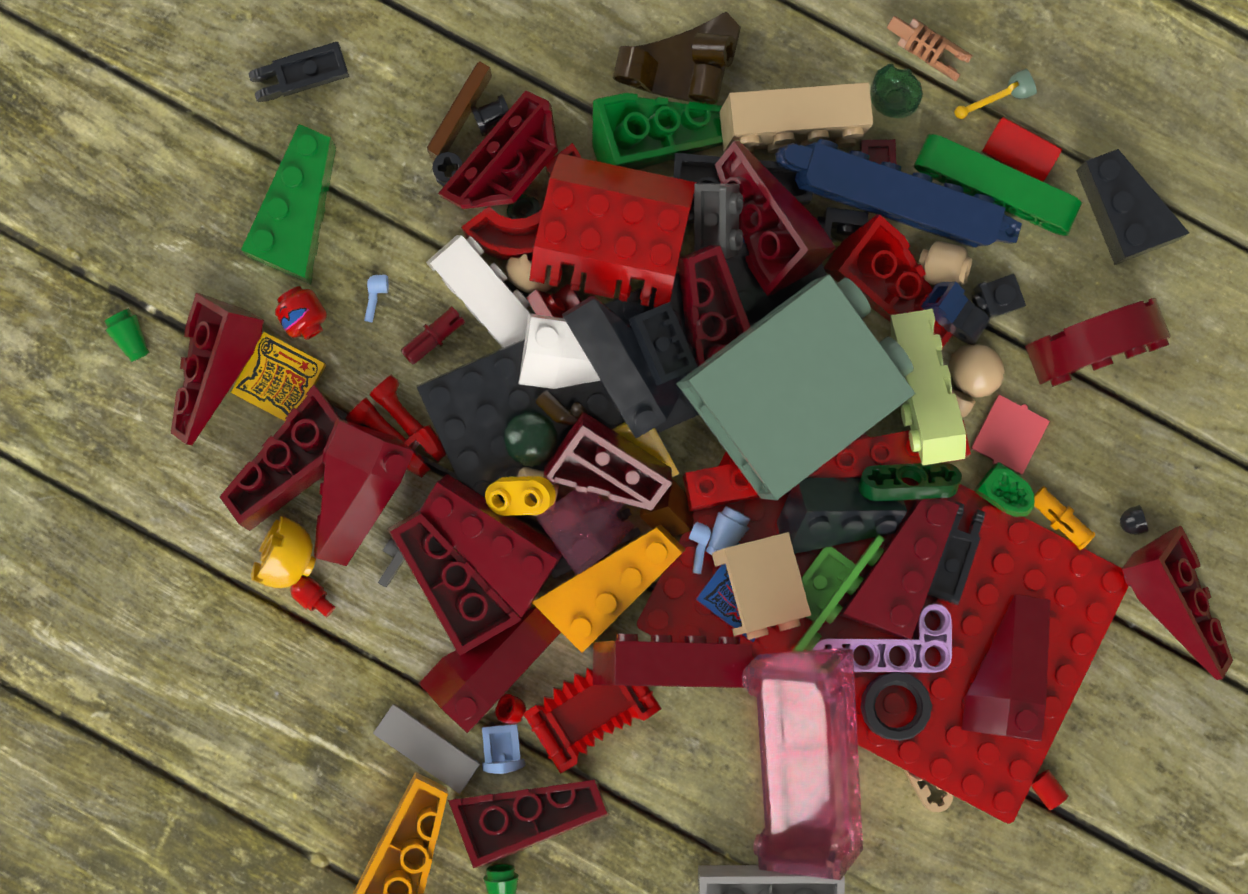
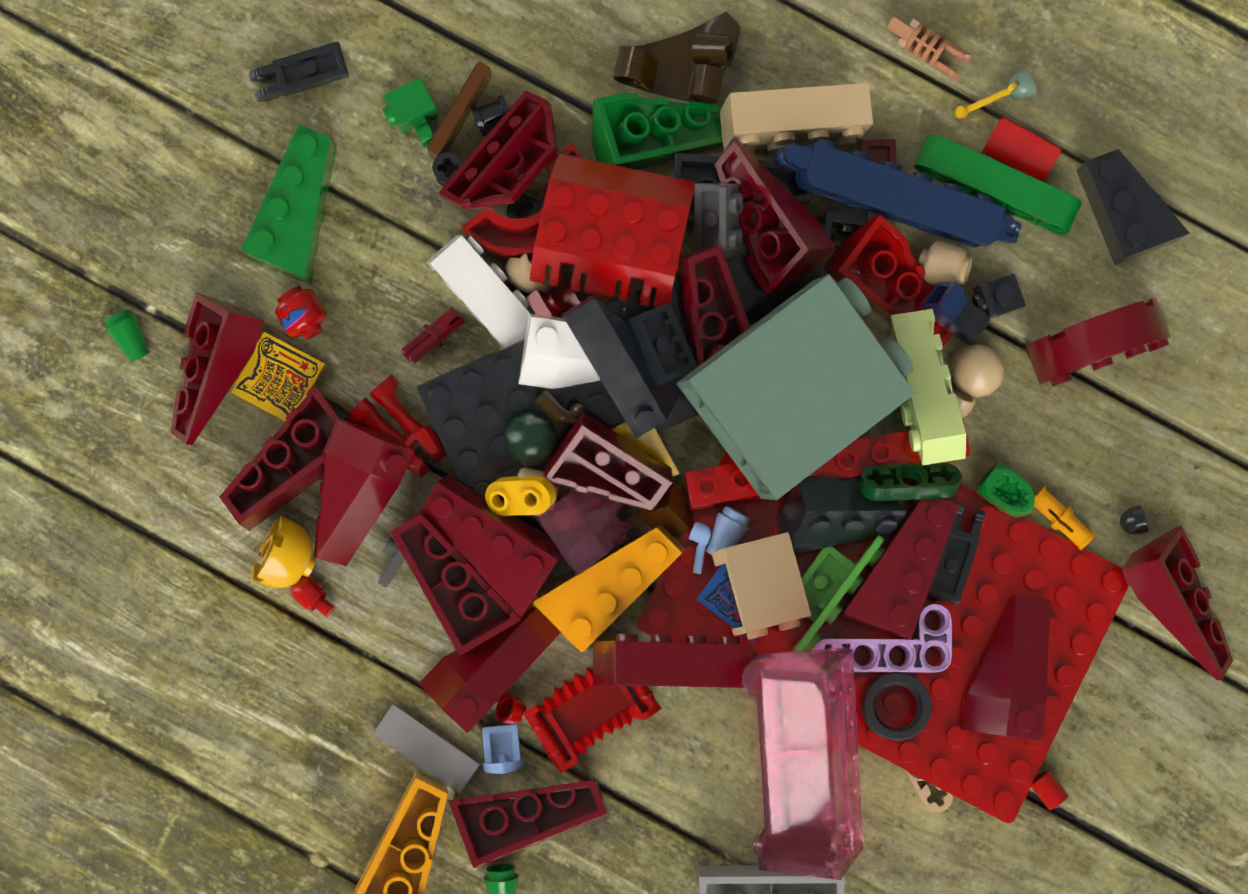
light blue hand [364,275,389,322] -> none
clear green hair [870,64,923,119] -> none
coral piece [970,395,1050,475] -> none
none -> green brick [382,77,439,148]

